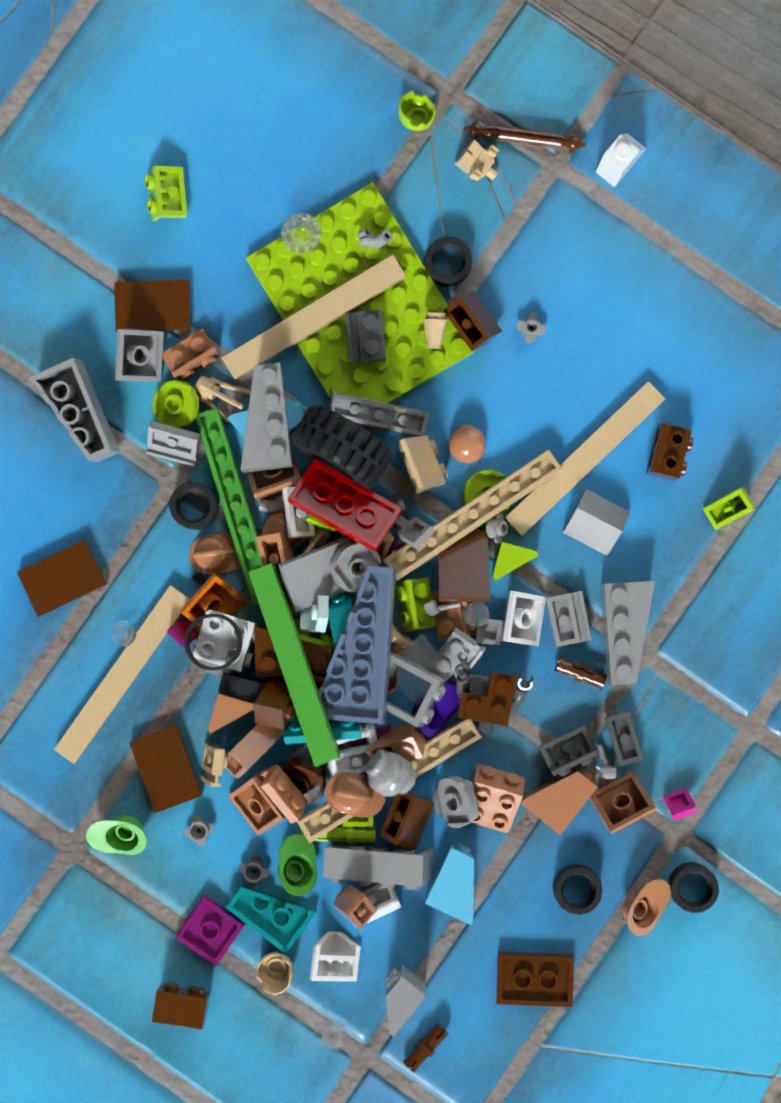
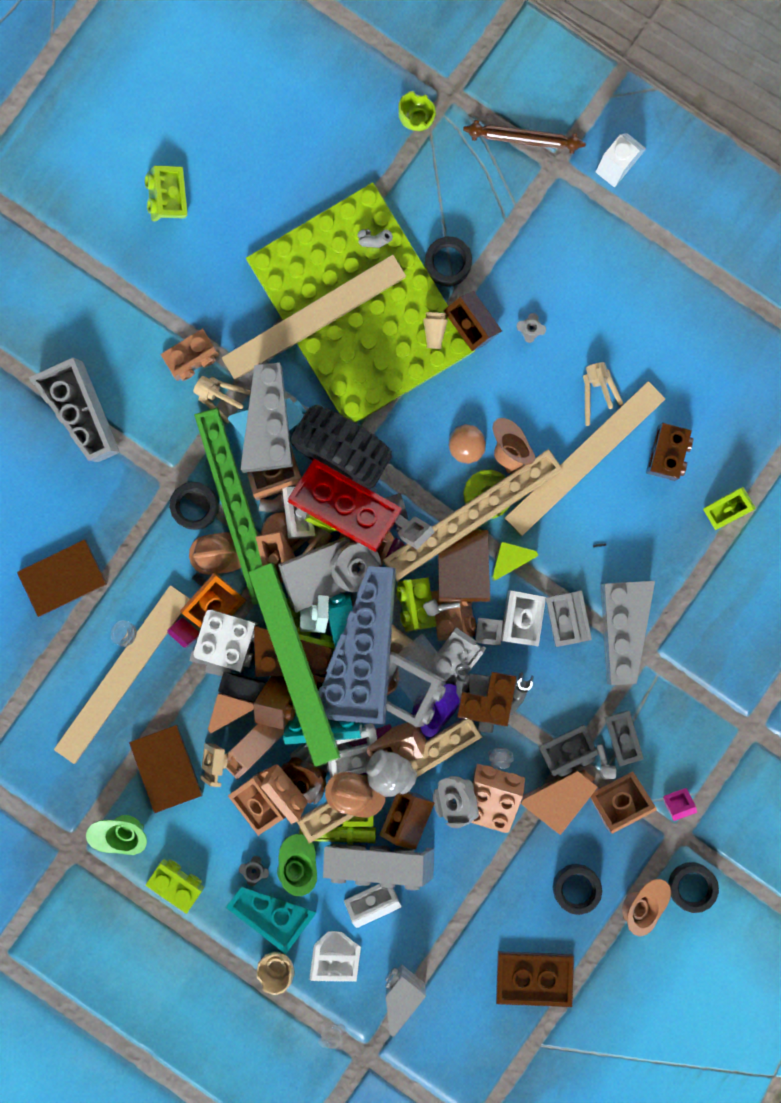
reddish brown tile [114,280,191,332] -> none
light grey slope [115,328,164,382] -> none
light grey plate [146,421,200,467] -> none
lime tile [152,380,199,429] -> none
reddish brown brick [152,983,210,1030] -> none
magenta tile [175,894,246,966] -> none
black tyre [184,614,243,670] -> none
light grey plate [184,815,214,846] -> none
clear gear [281,213,321,254] -> none
light grey tile [328,391,430,436] -> none
nougat slope [333,885,377,930] -> none
dark grey plate [345,309,386,364] -> none
tan slope [399,435,448,495] -> none
reddish brown pin [403,1023,449,1073] -> none
medium azure slope [424,843,474,925] -> none
tan piece [454,140,499,181] -> none
clear tile [463,602,489,627] -> none
light grey plate [486,513,508,543] -> none
reddish brown pin [554,656,607,689] -> none
slope [563,489,630,556] -> none
none -> lime bracket [145,859,205,914]
none -> clear plate [488,748,514,769]
none -> nougat piece [492,418,535,474]
none -> tan plant [583,362,623,426]

